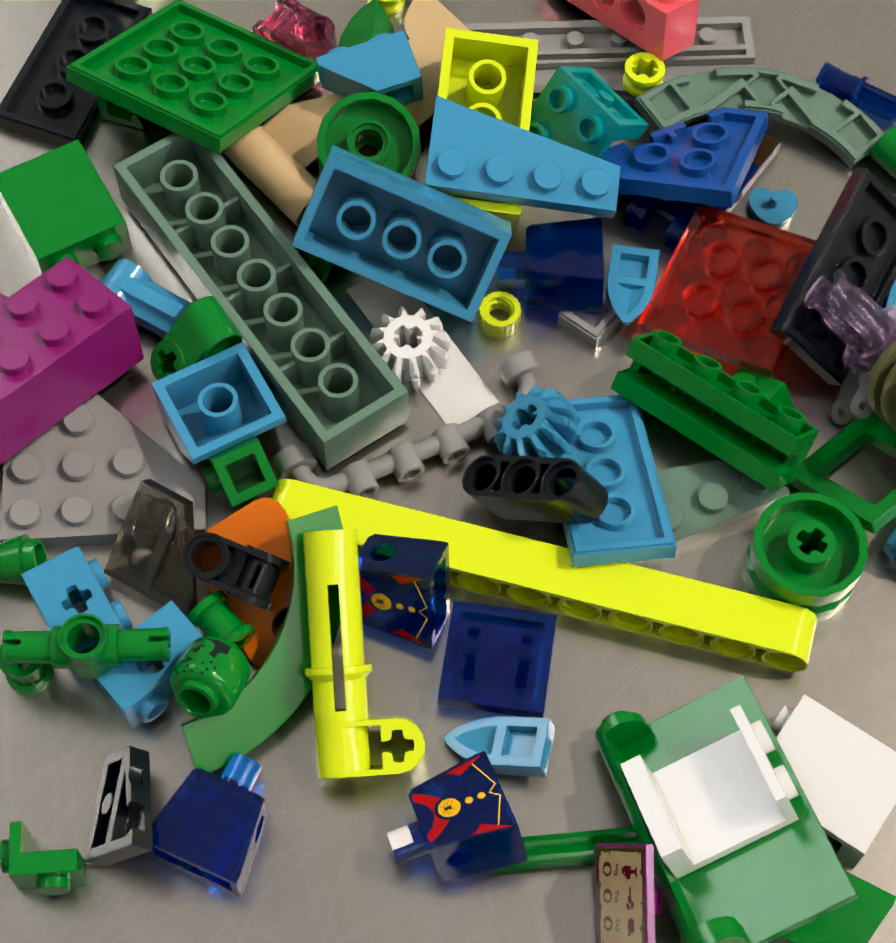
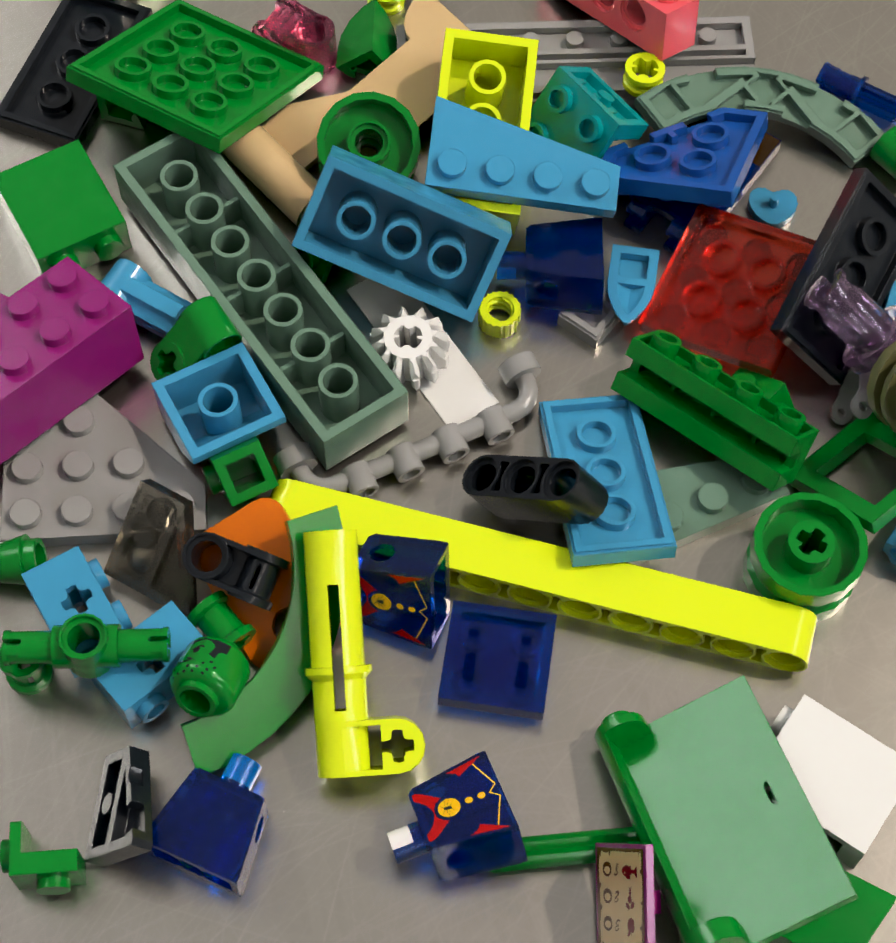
dark azure slope [316,30,423,106] -> none
dark azure plate [444,716,555,777] -> none
dark azure gear [493,385,581,458] -> none
white panel [620,705,799,879] -> none

